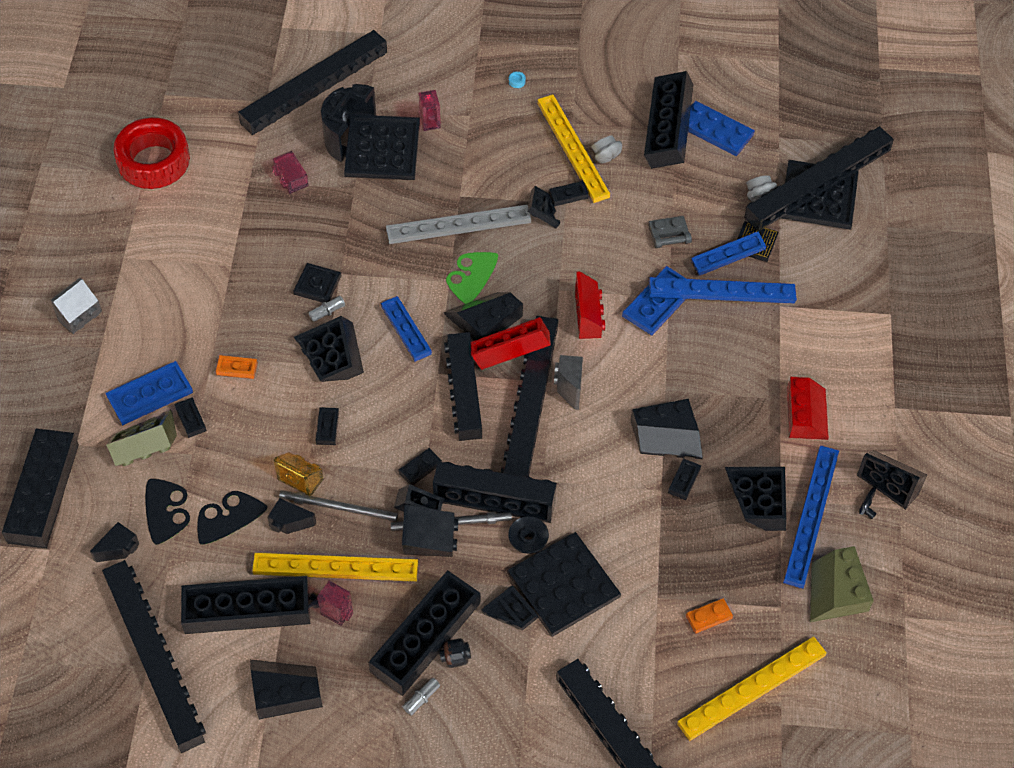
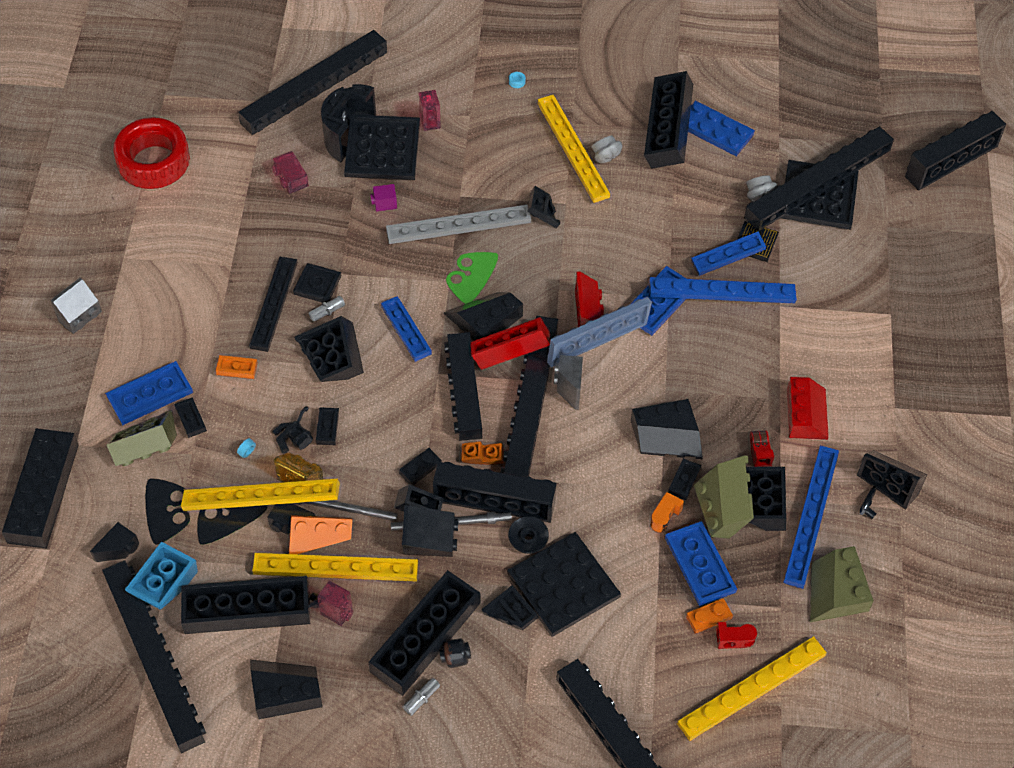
black plate [549,181,589,207] -> none
dark grey plate [648,216,692,248] -> none
none -> dark azure slope [125,542,198,610]
none -> yellow plate [181,478,340,511]
none -> medium azure tile [237,438,256,458]
none -> black tile [249,256,298,352]
none -> black piece [272,406,313,454]
none -> orange wing [288,515,353,554]
none -> magenta brick [370,184,397,212]
none -> orange slope [461,441,504,465]
none -> sand blue plate [547,297,652,368]
none -> orange leg [650,492,684,533]
none -> blue plate [665,521,737,606]
none -> olive wedge [694,456,754,539]
none -> red leg [716,622,757,649]
none -> red leg [750,430,775,467]
none -> black brick [905,111,1006,191]

